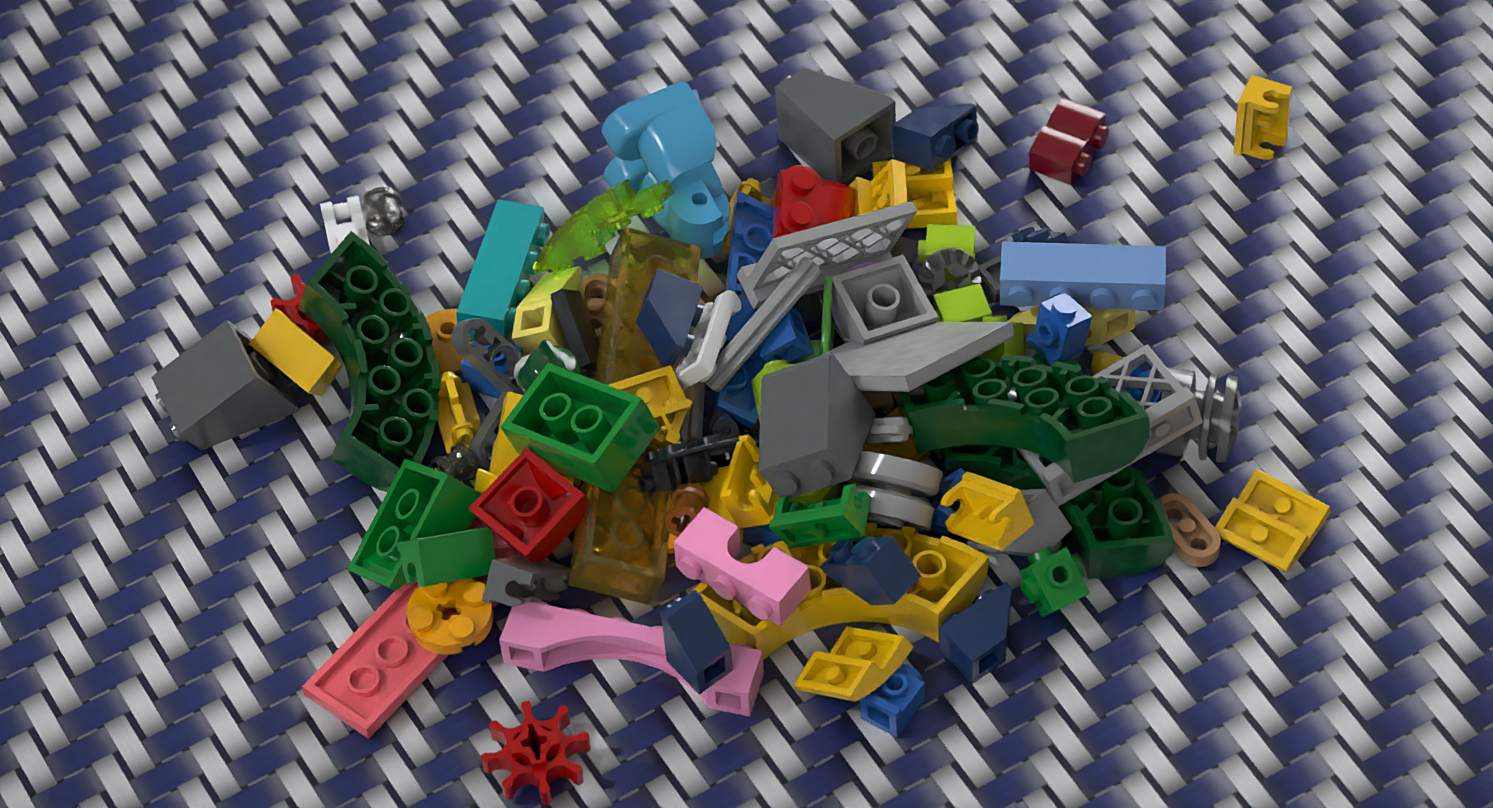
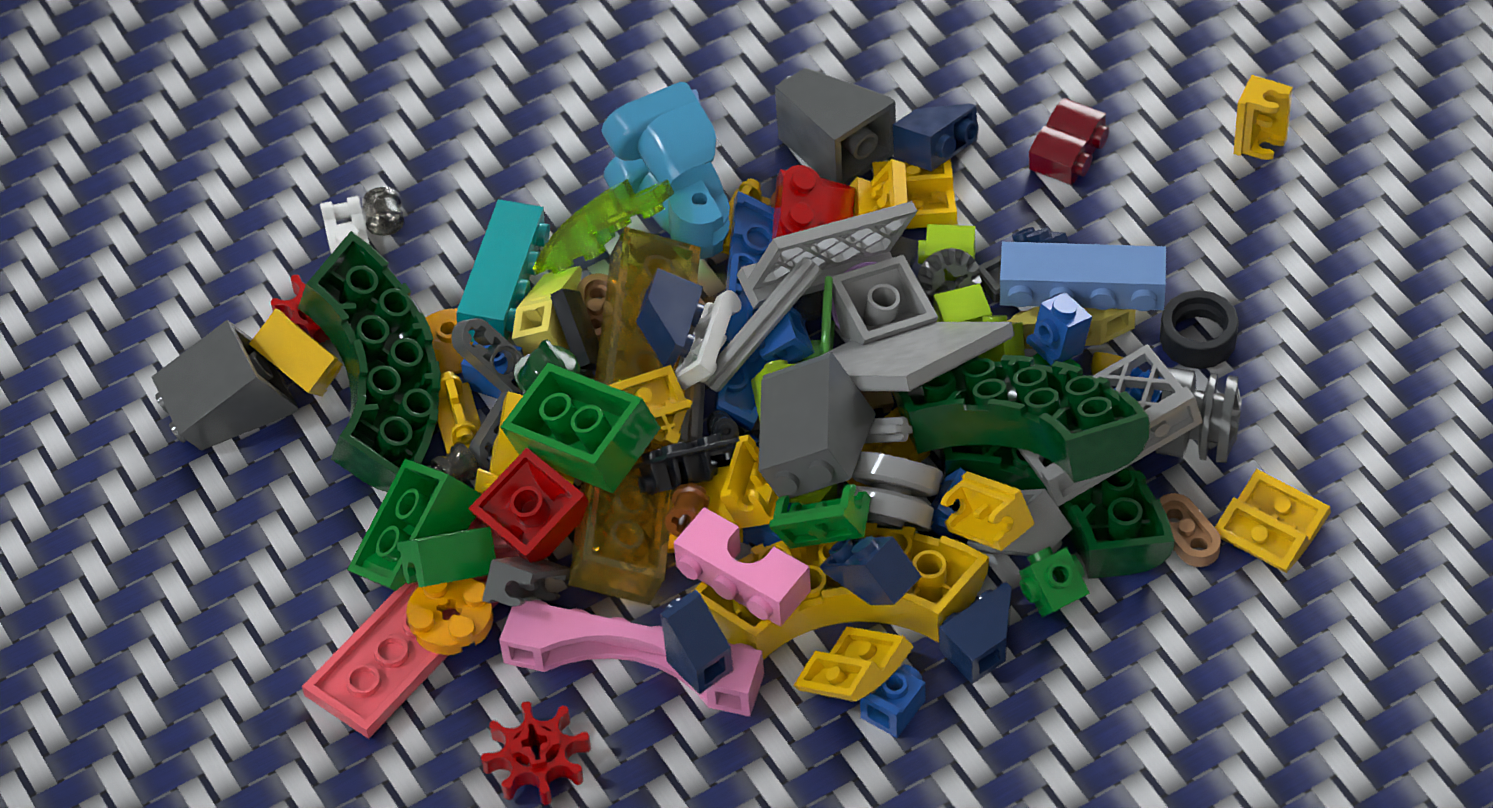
none -> black tyre [1160,290,1239,369]

